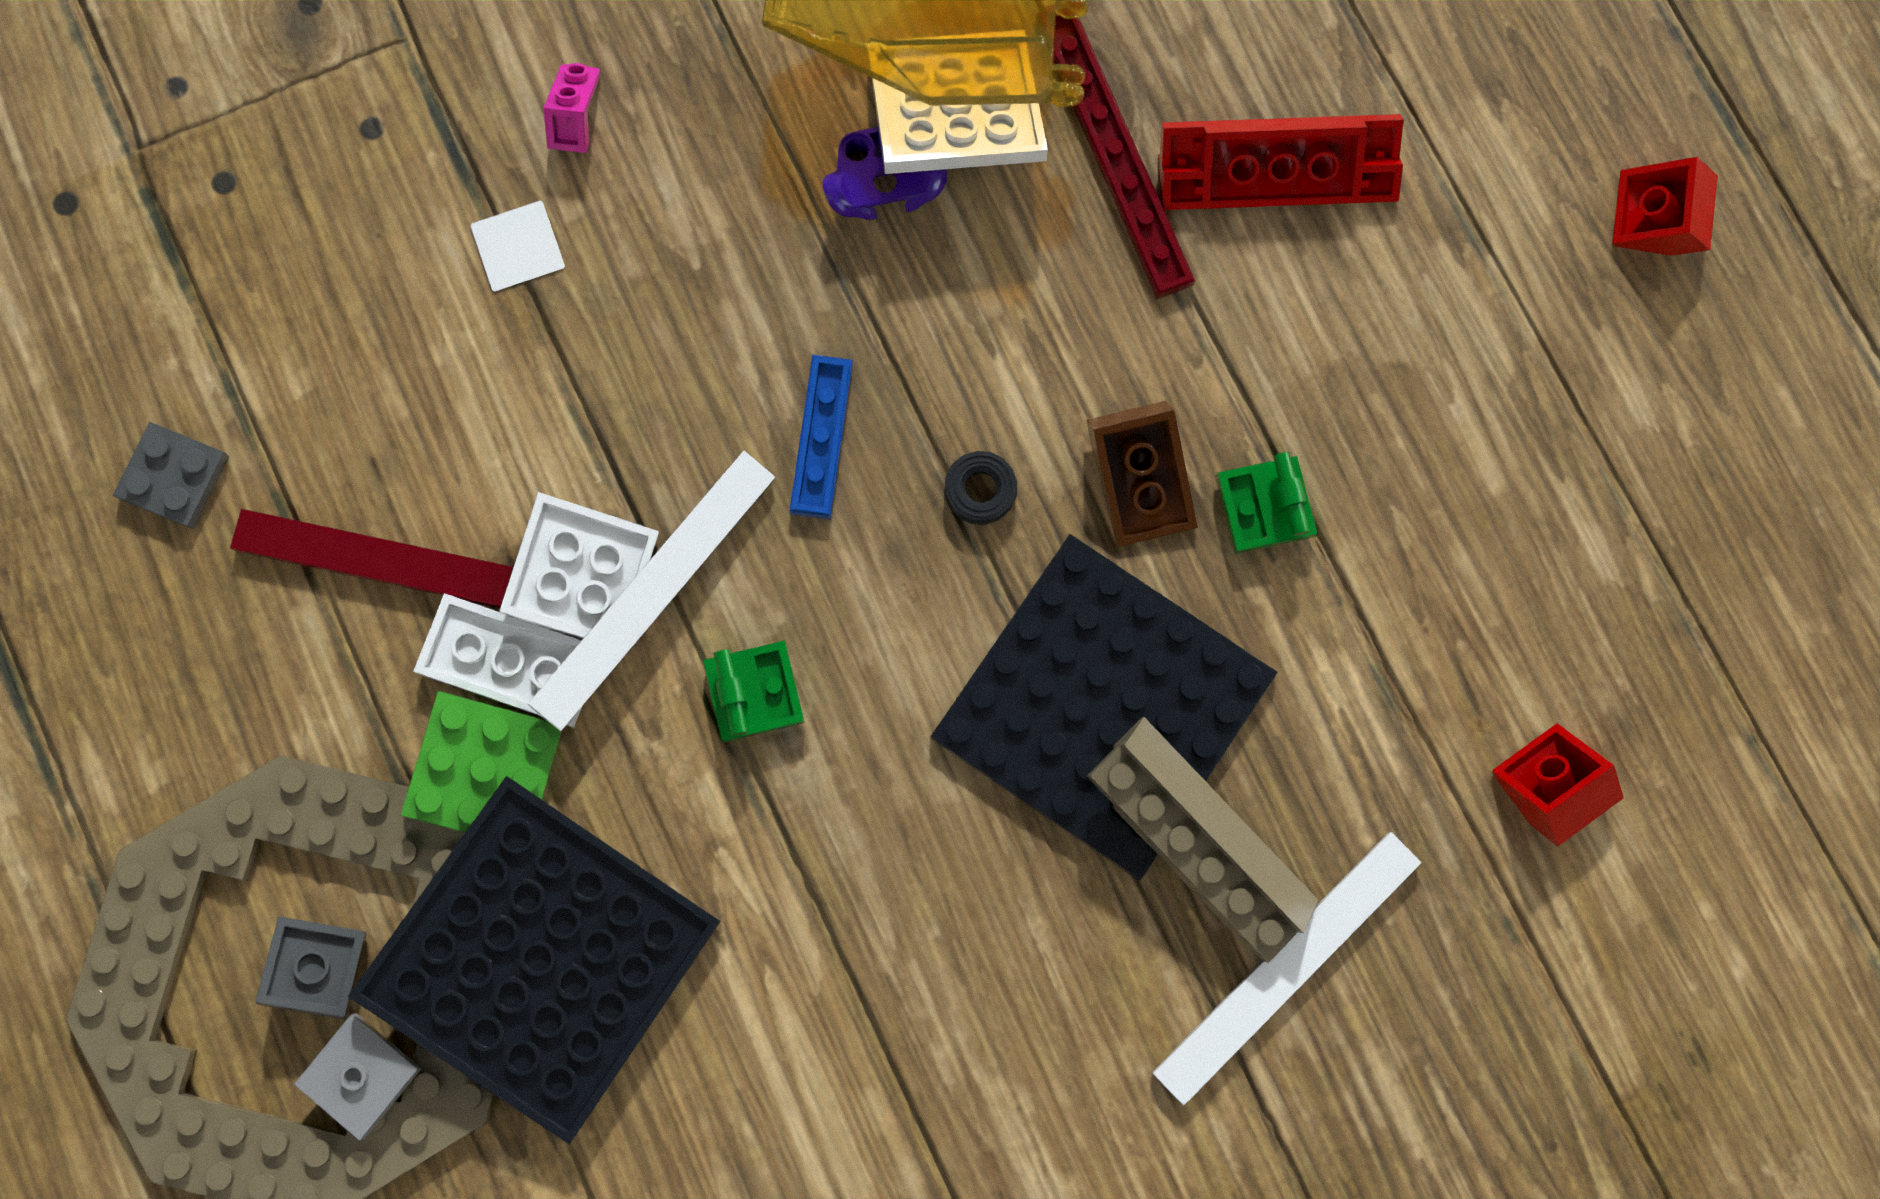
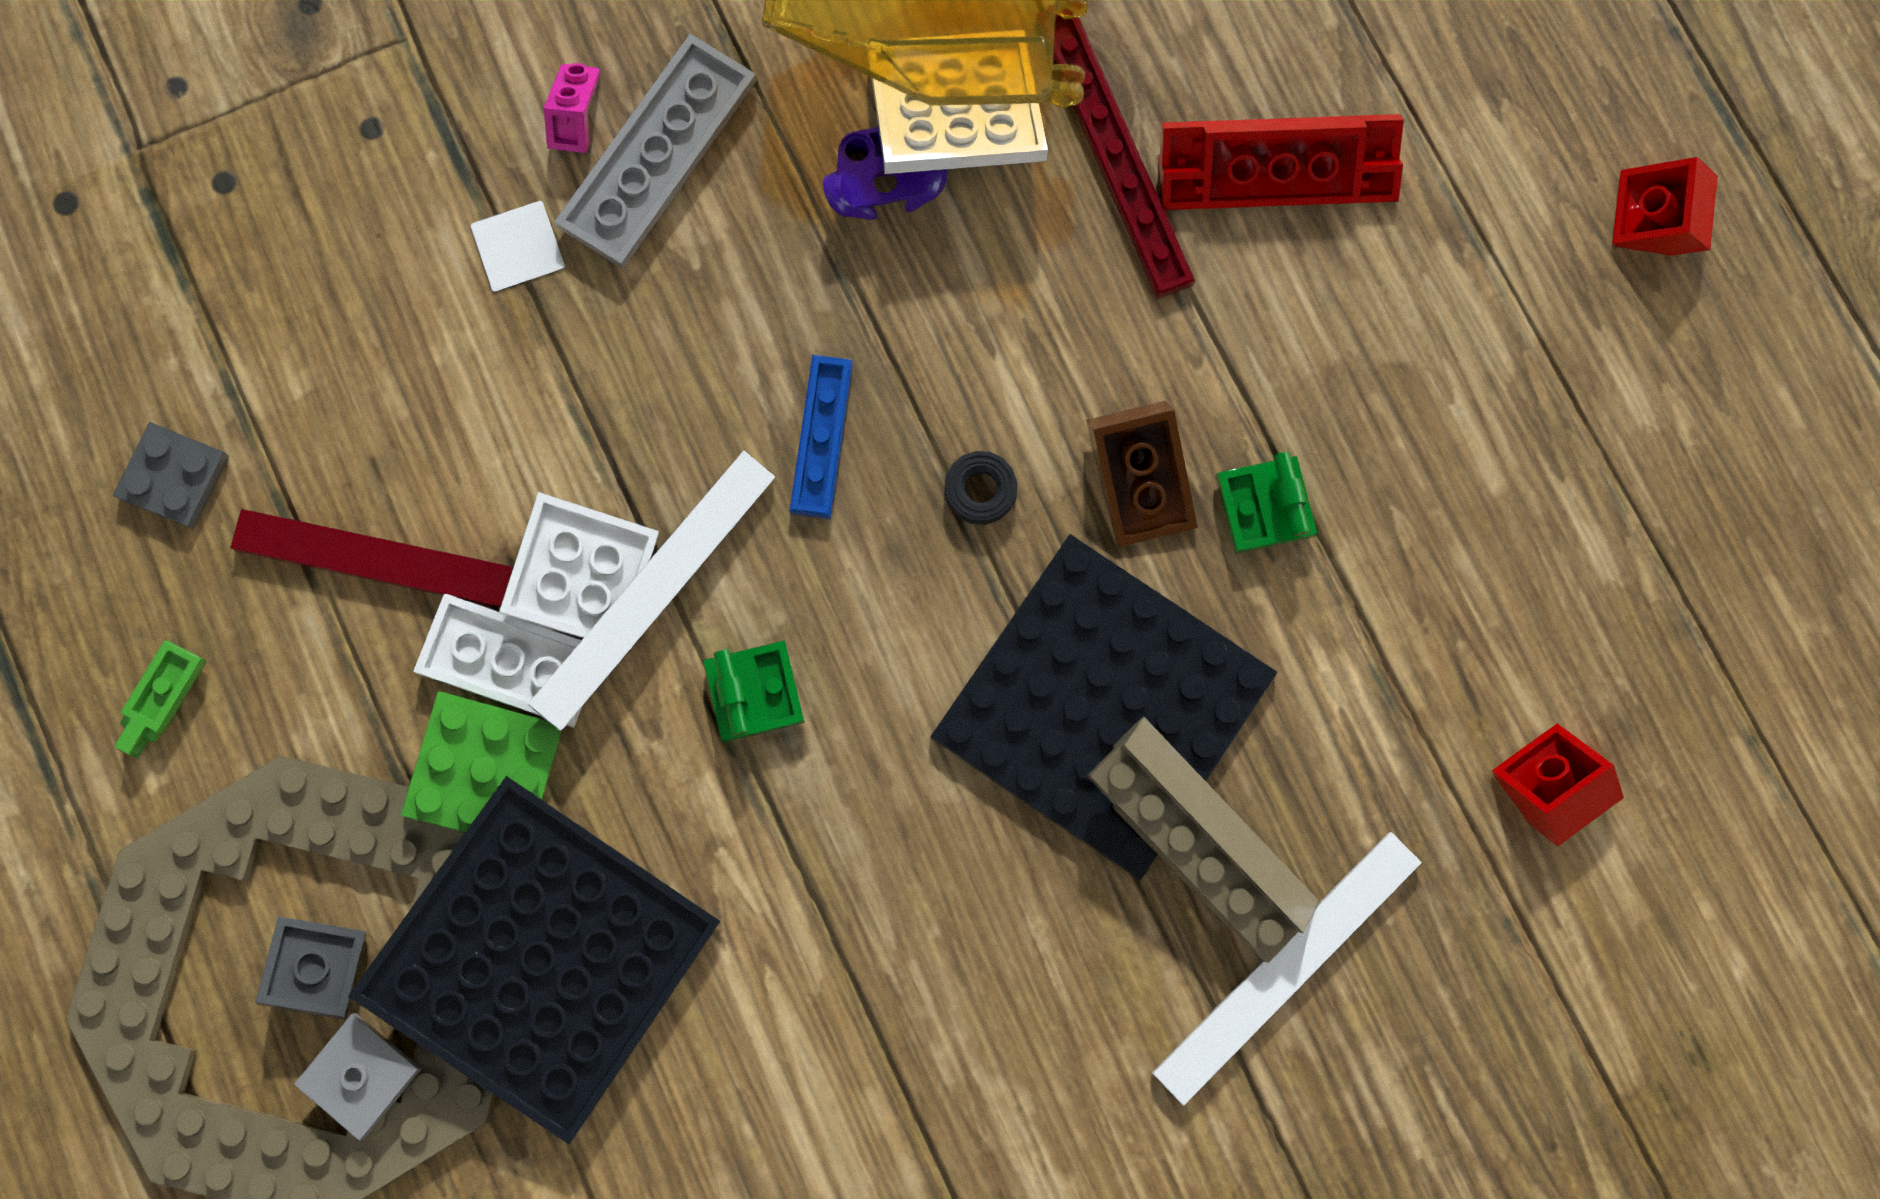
none -> bright green hinge [114,640,207,758]
none -> light grey plate [554,34,757,269]

